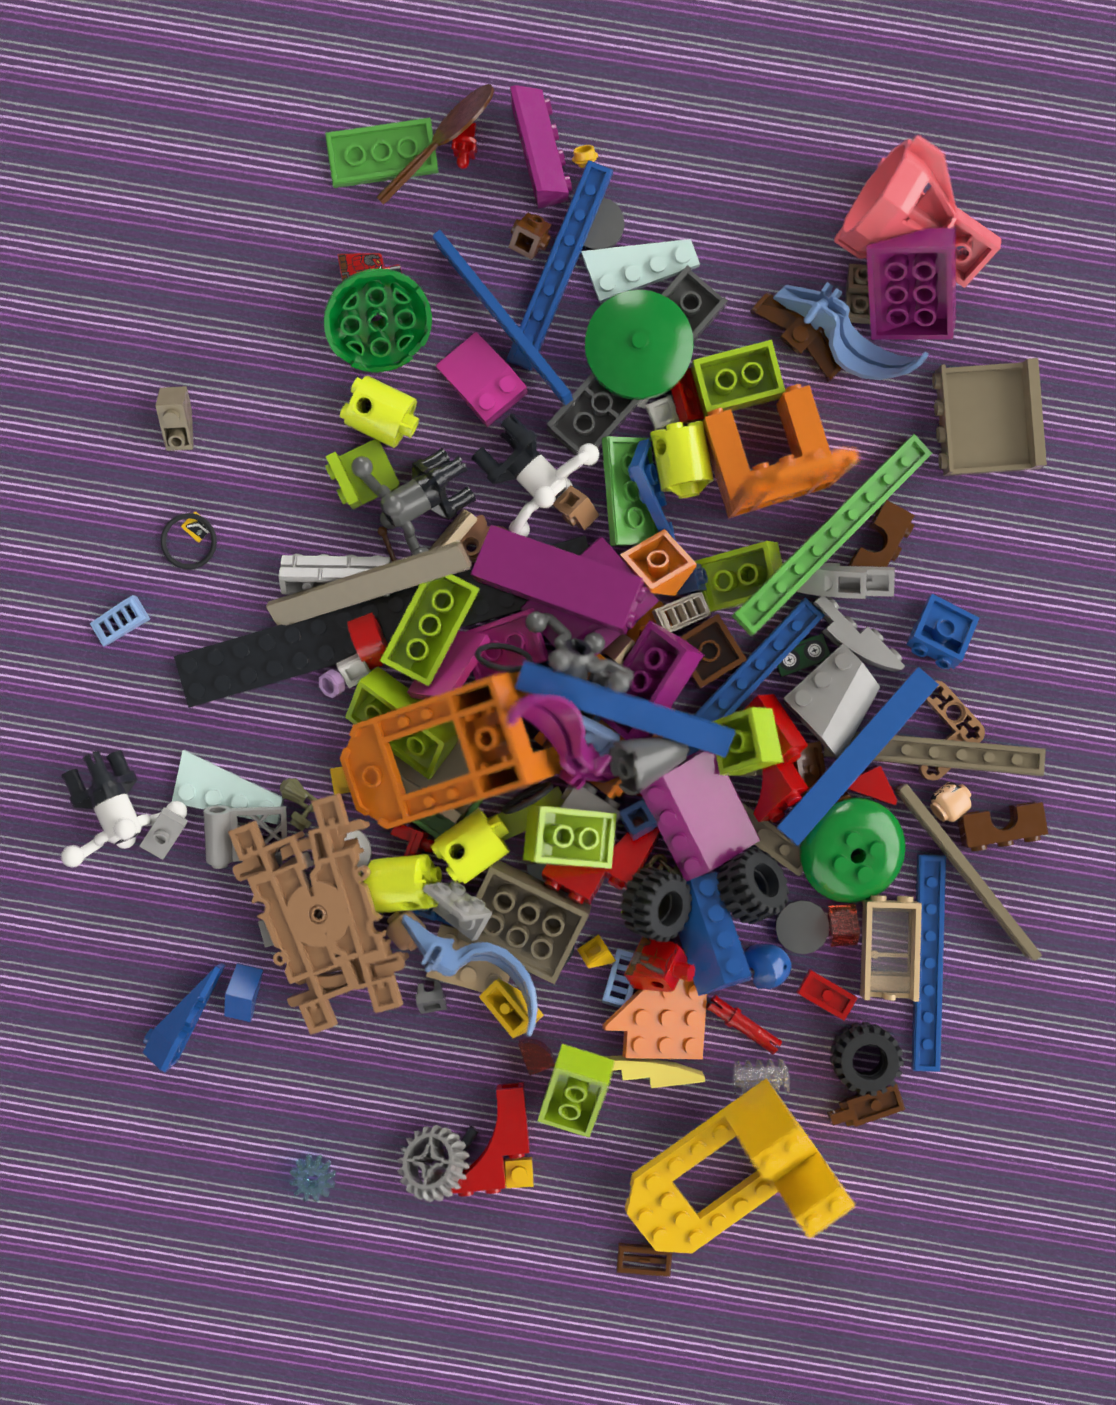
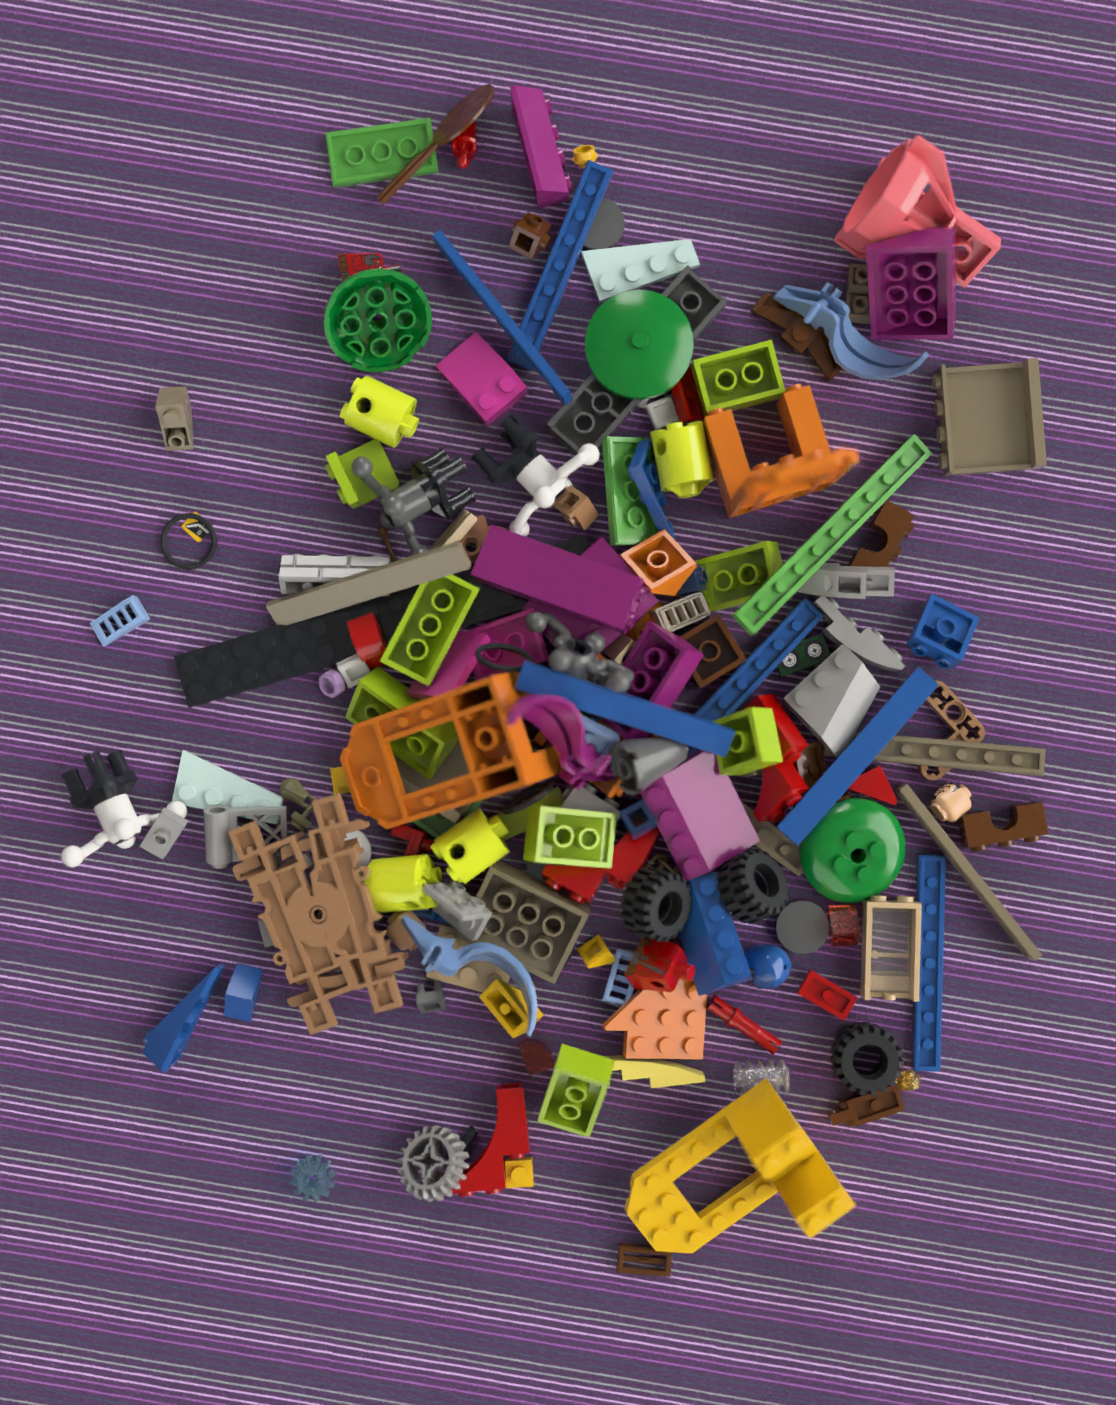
none -> clear yellow plate [895,1070,922,1091]

